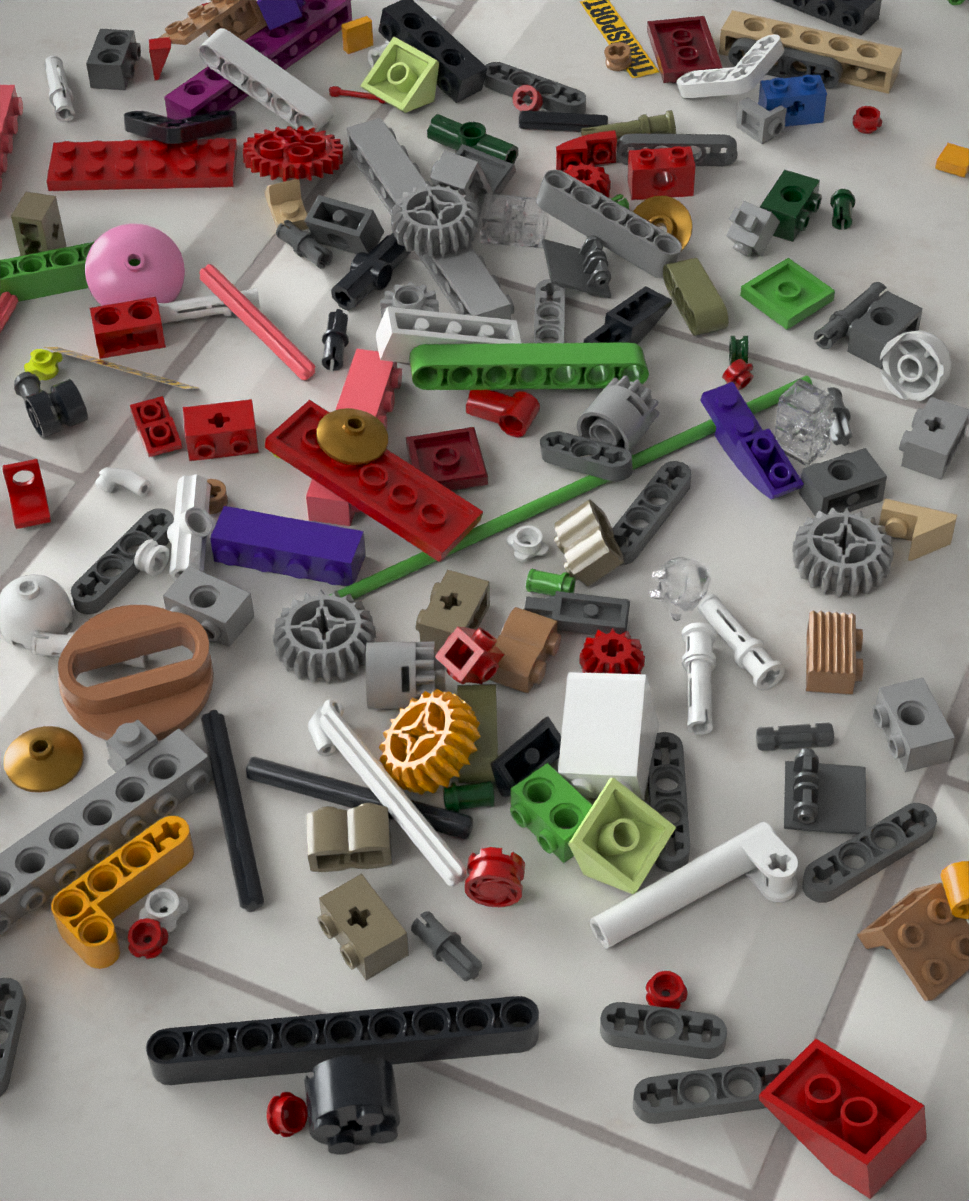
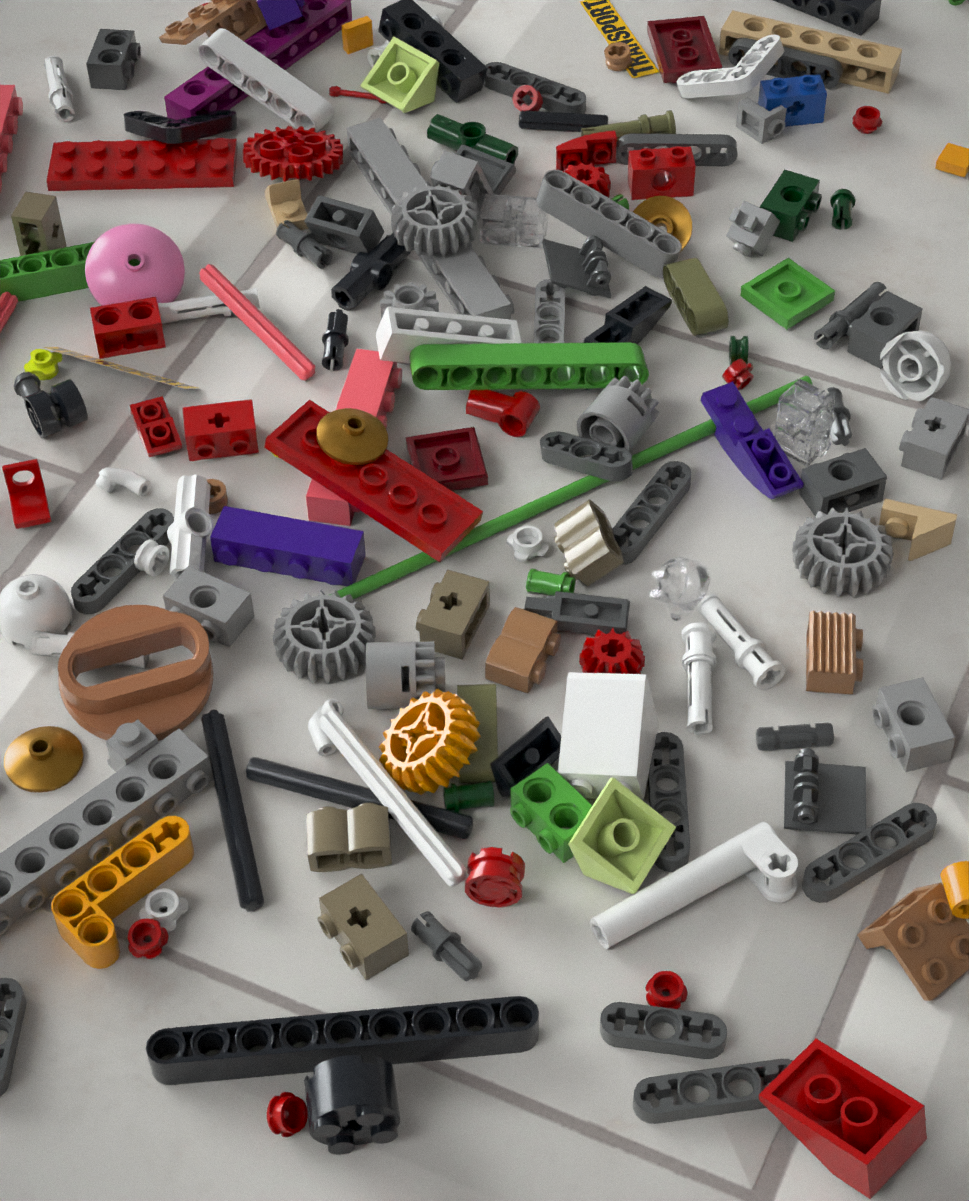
red piece [149,37,171,81] -> none
red brick [435,626,505,684] -> none

